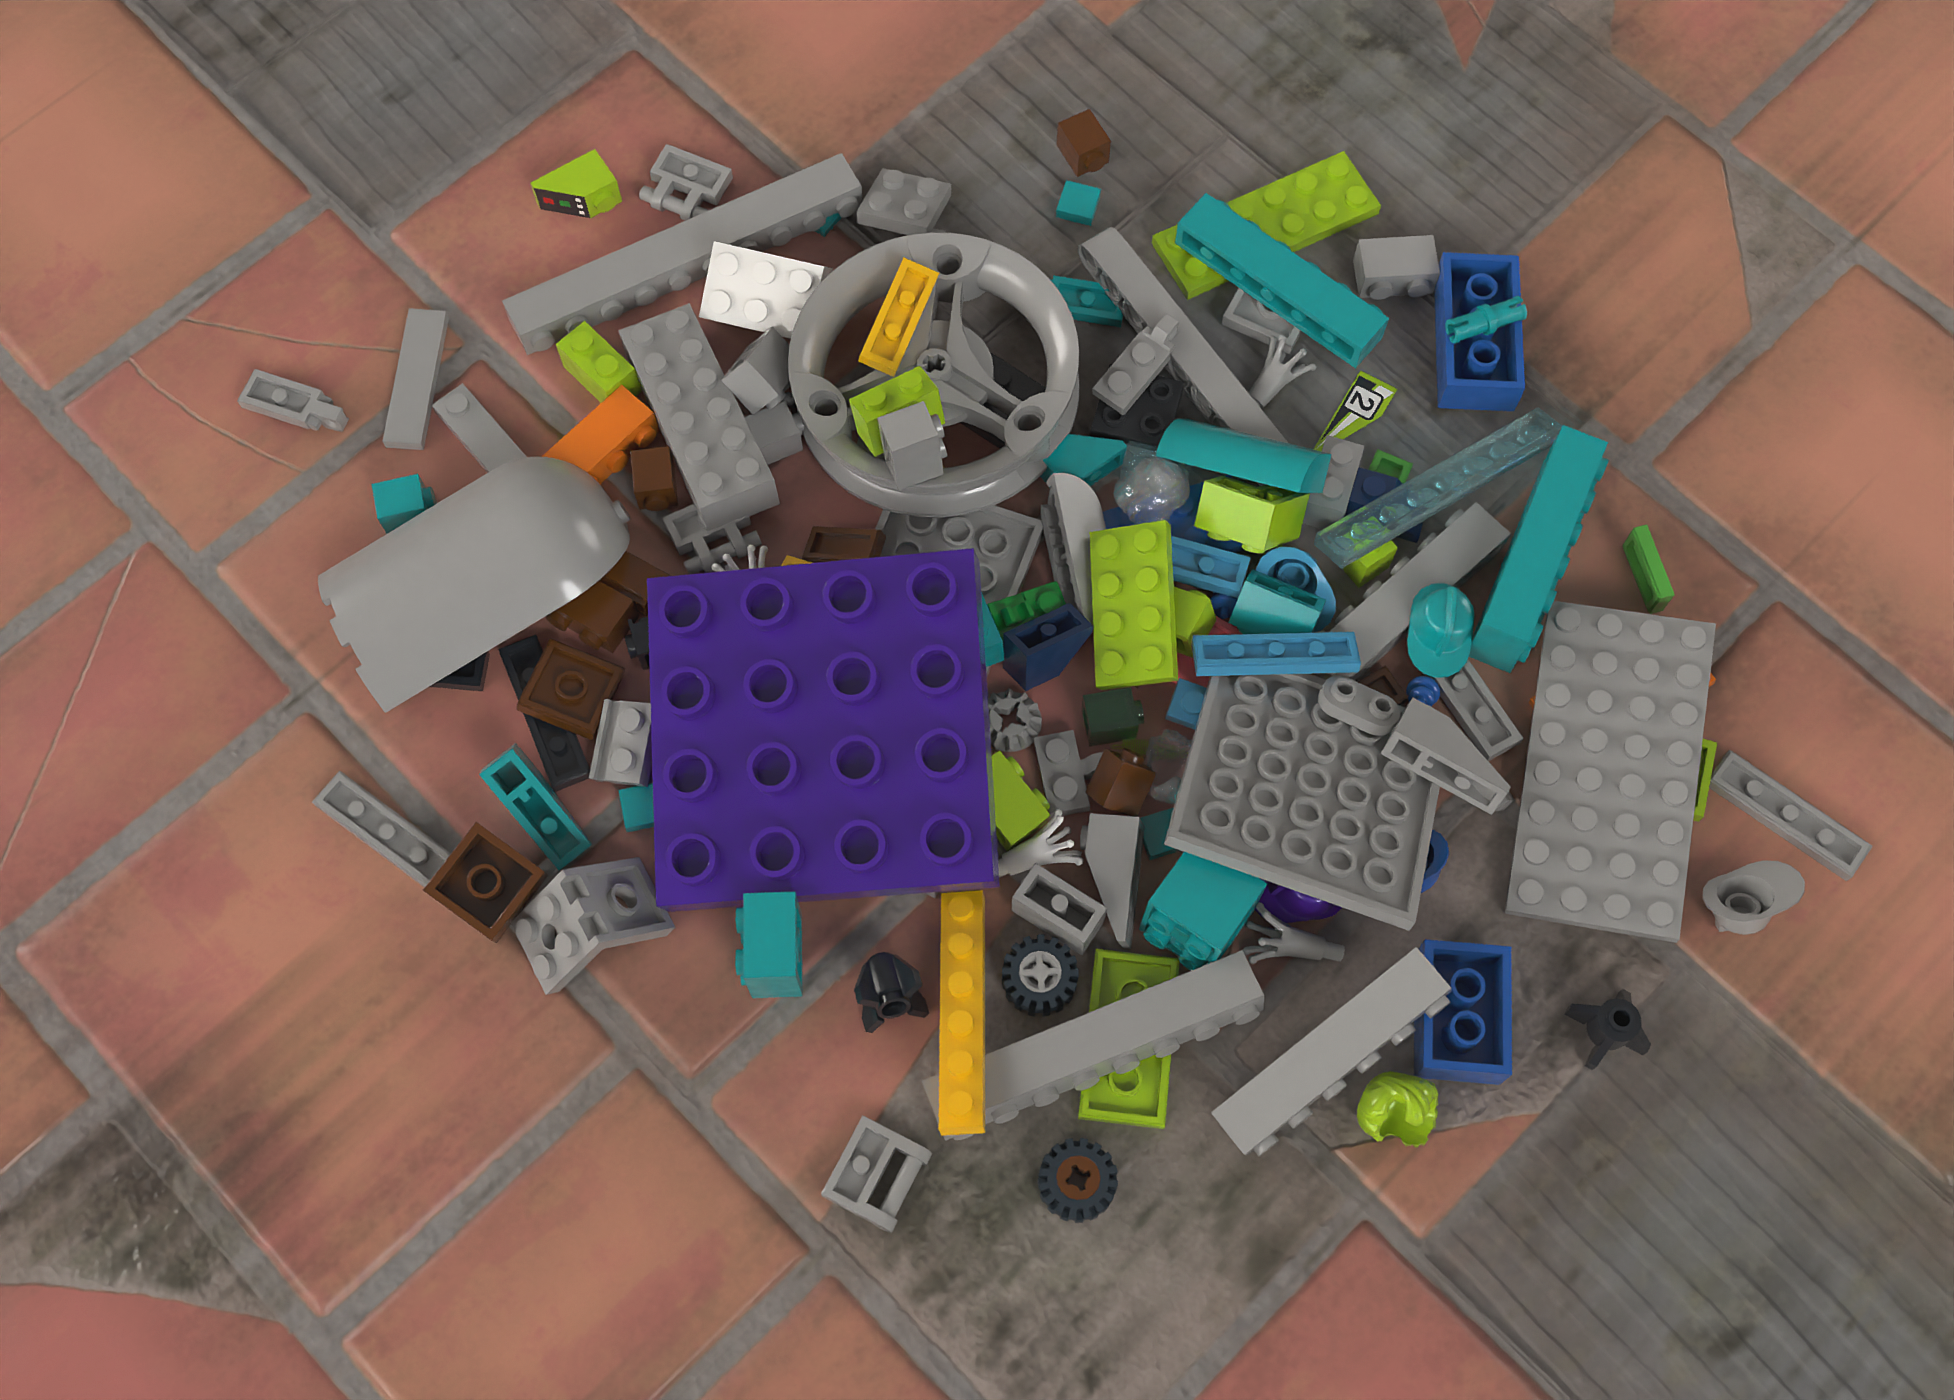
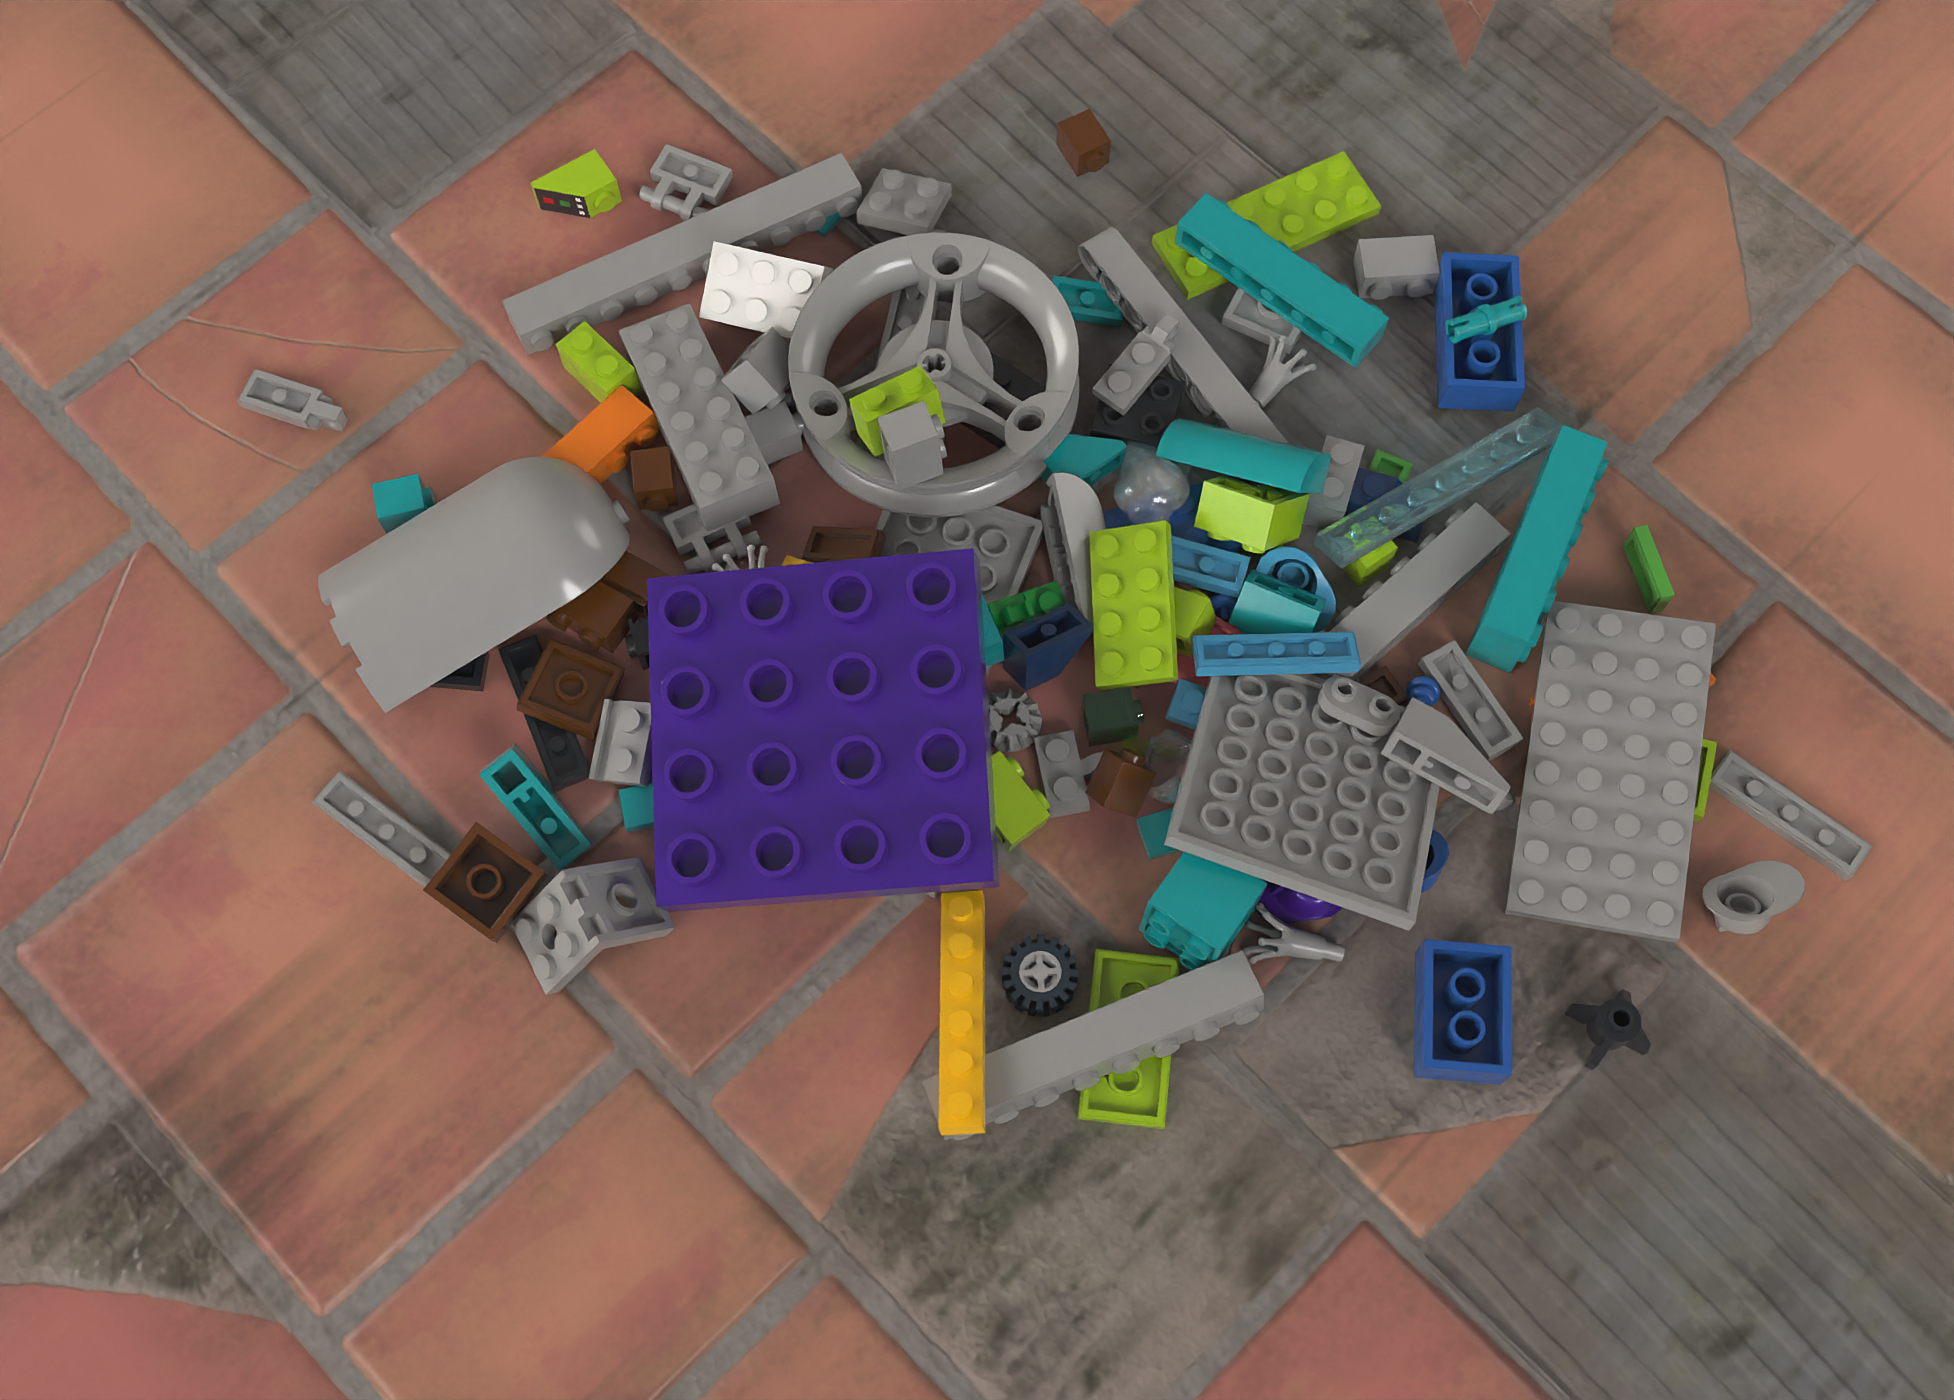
light grey tile [383,308,449,450] -> none
light grey plate [432,383,527,473] -> none
teal brick [736,892,803,998] -> none
light grey plate [821,1115,932,1233] -> none
black brick [854,952,929,1033] -> none
yellow plate [858,257,939,377] -> none
white piece [998,809,1083,878] -> none
light grey brick [1011,863,1107,955] -> none
black wheel [1038,1138,1118,1223] -> none
teal tile [1056,180,1101,226] -> none
light grey slope [1080,813,1145,949] -> none
light grey brick [1211,946,1452,1156] -> none
sticker [1313,370,1397,451] -> none
lime hair [1357,1071,1439,1148] -> none
teal piece [1407,583,1475,678] -> none

